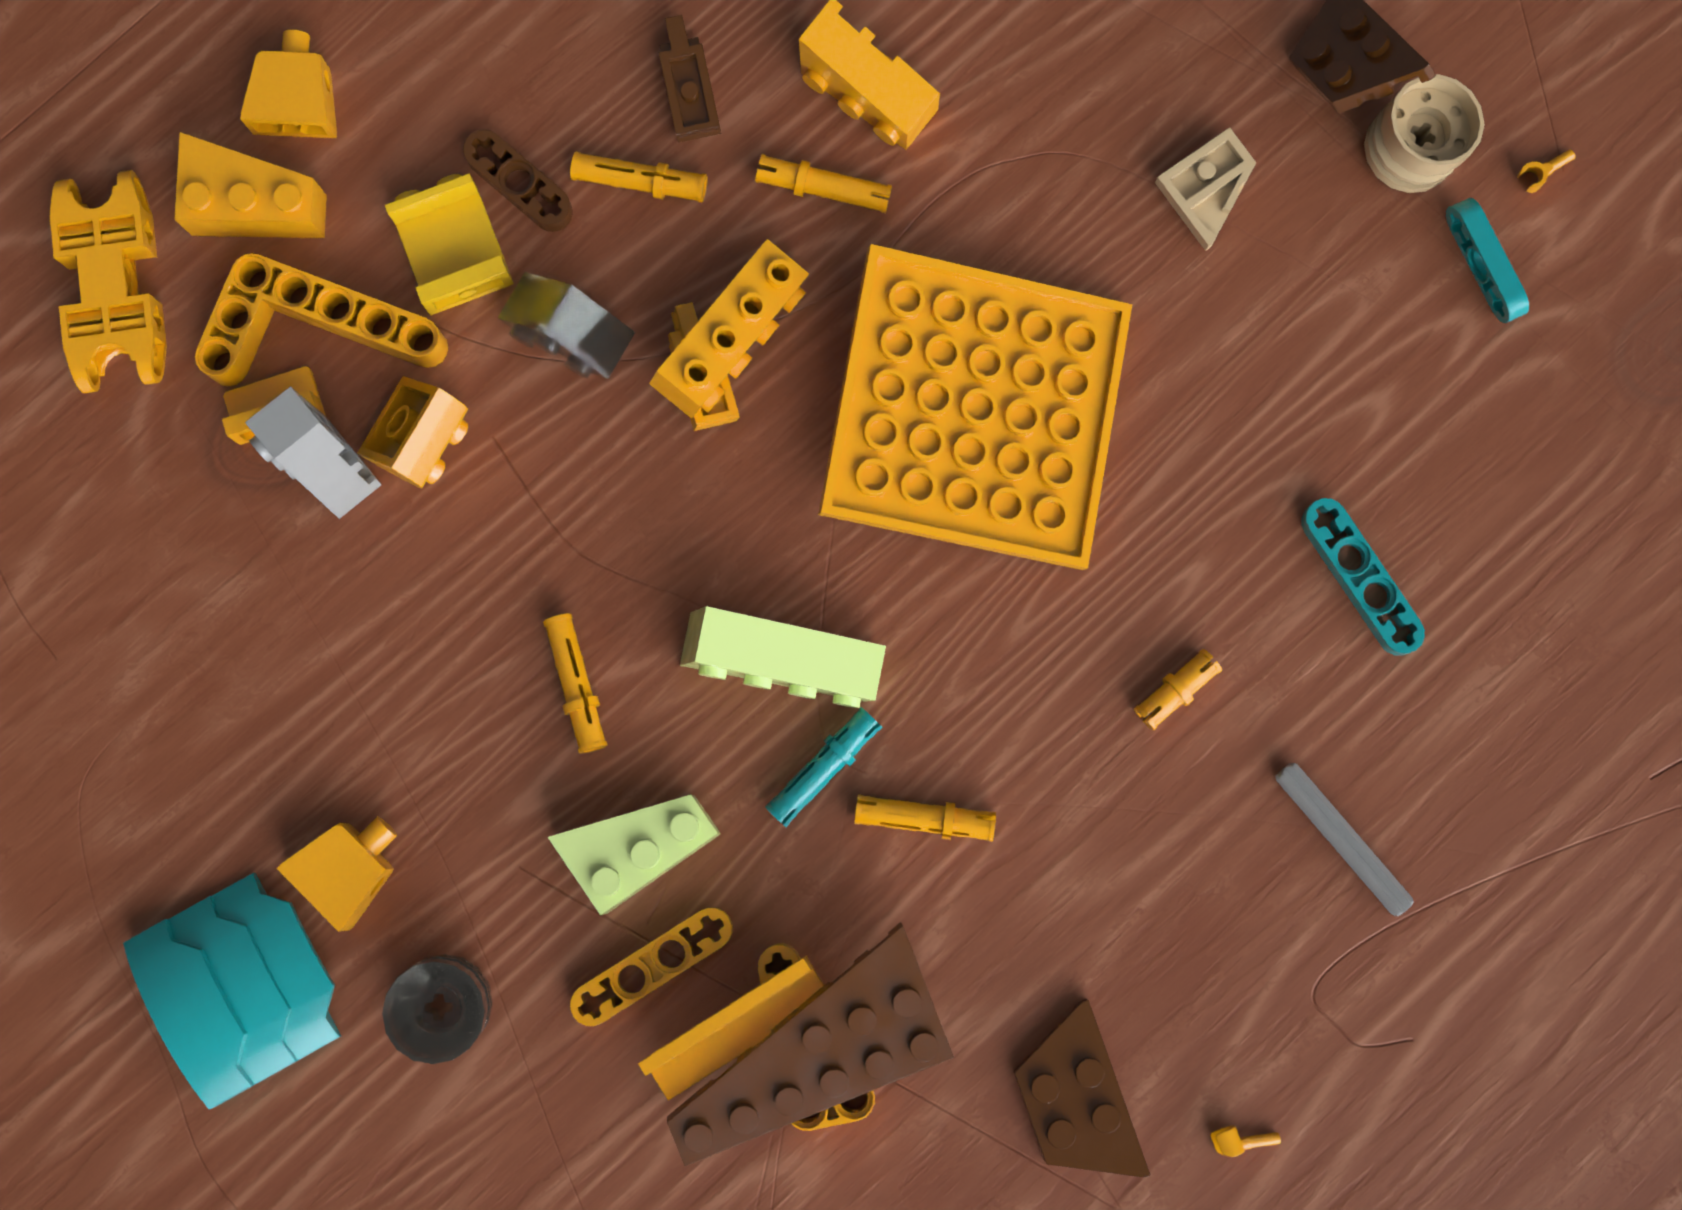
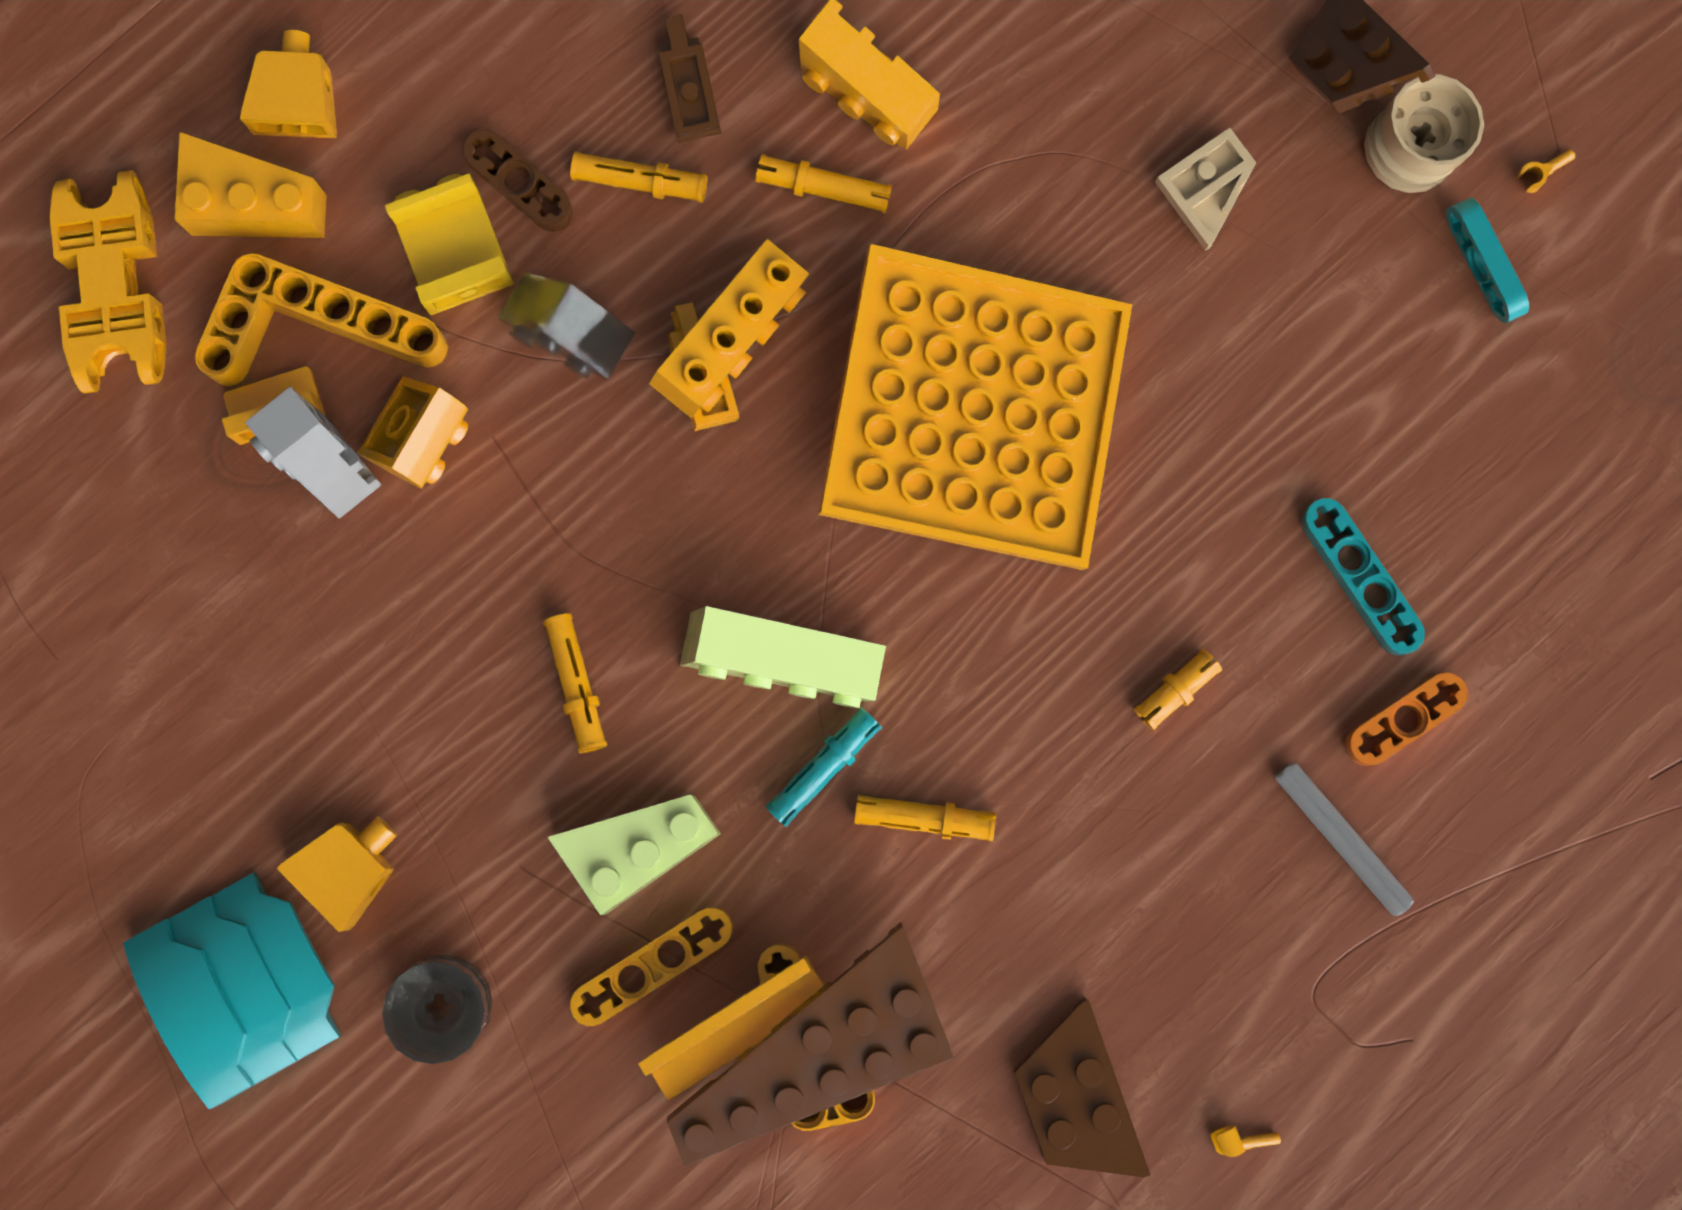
none -> orange beam [1345,672,1468,766]

